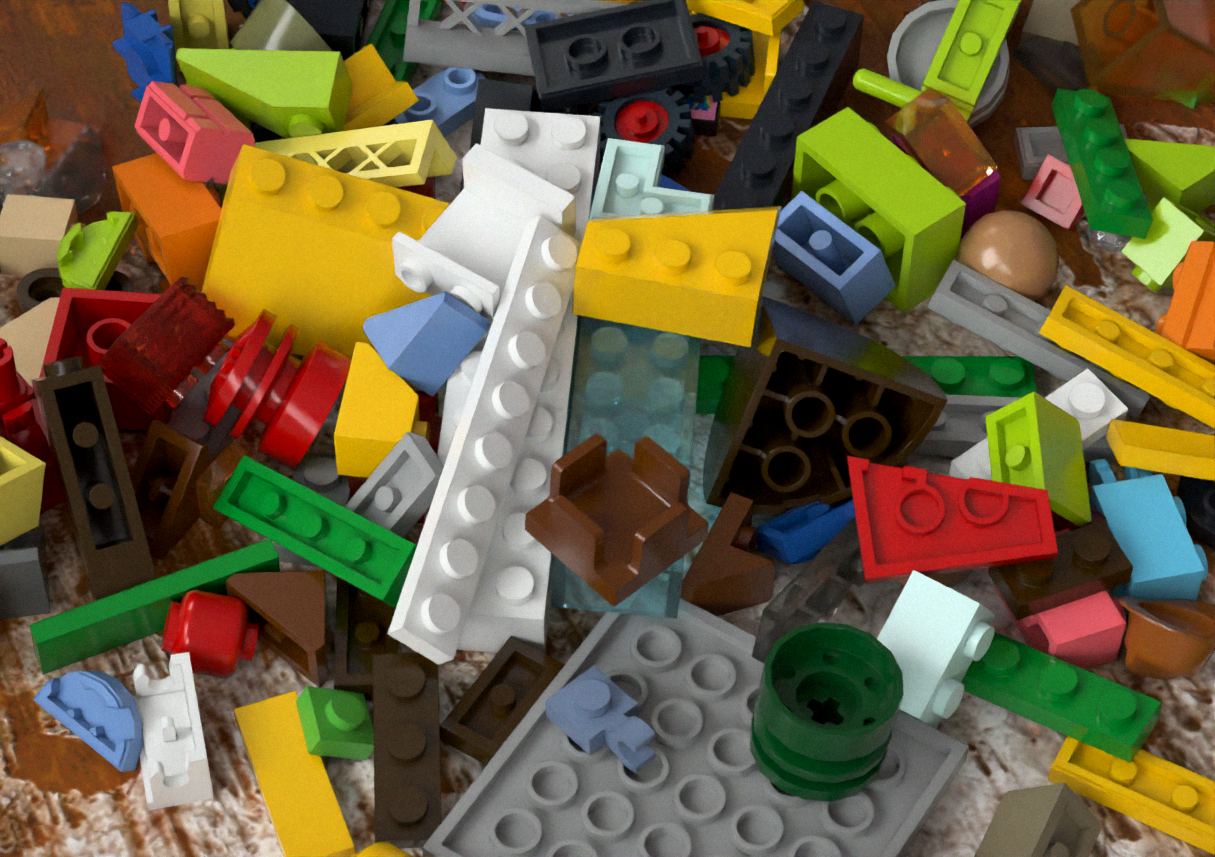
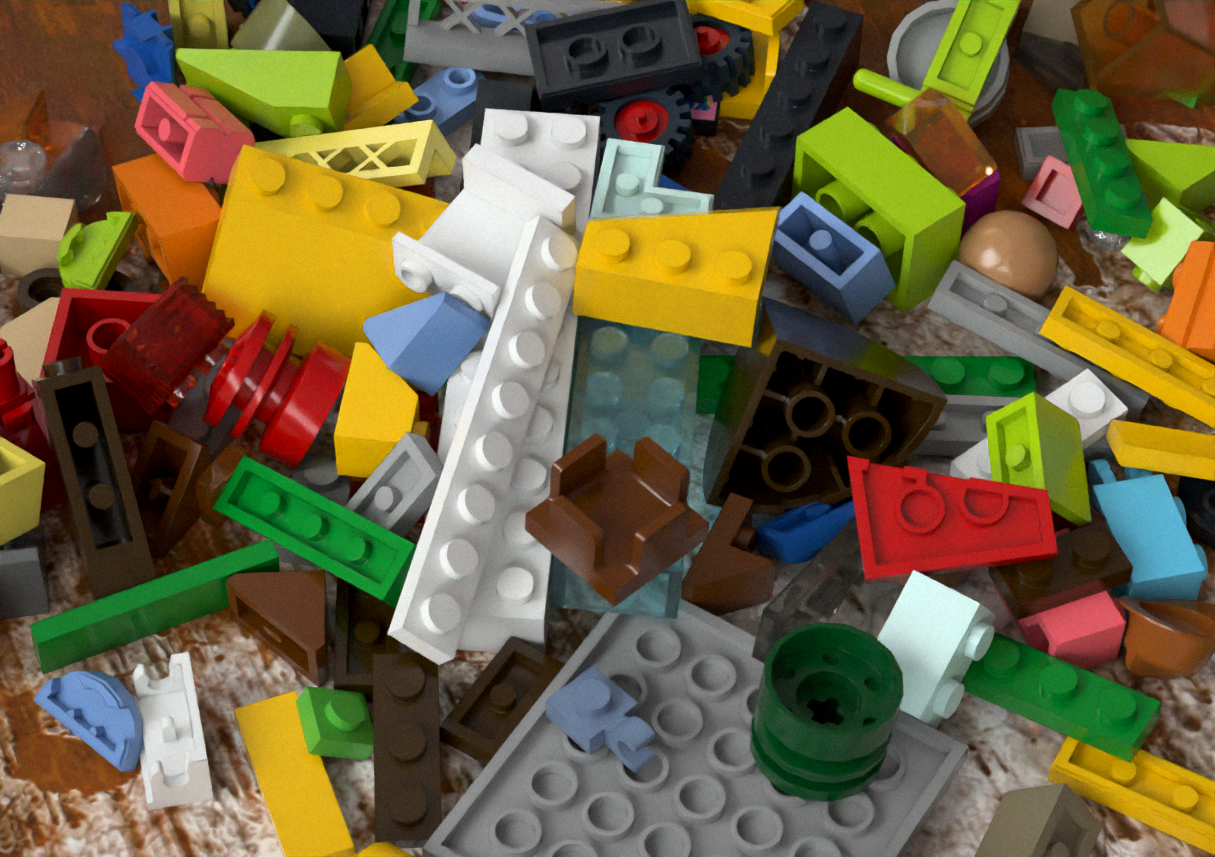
red head [161,590,259,678] -> none

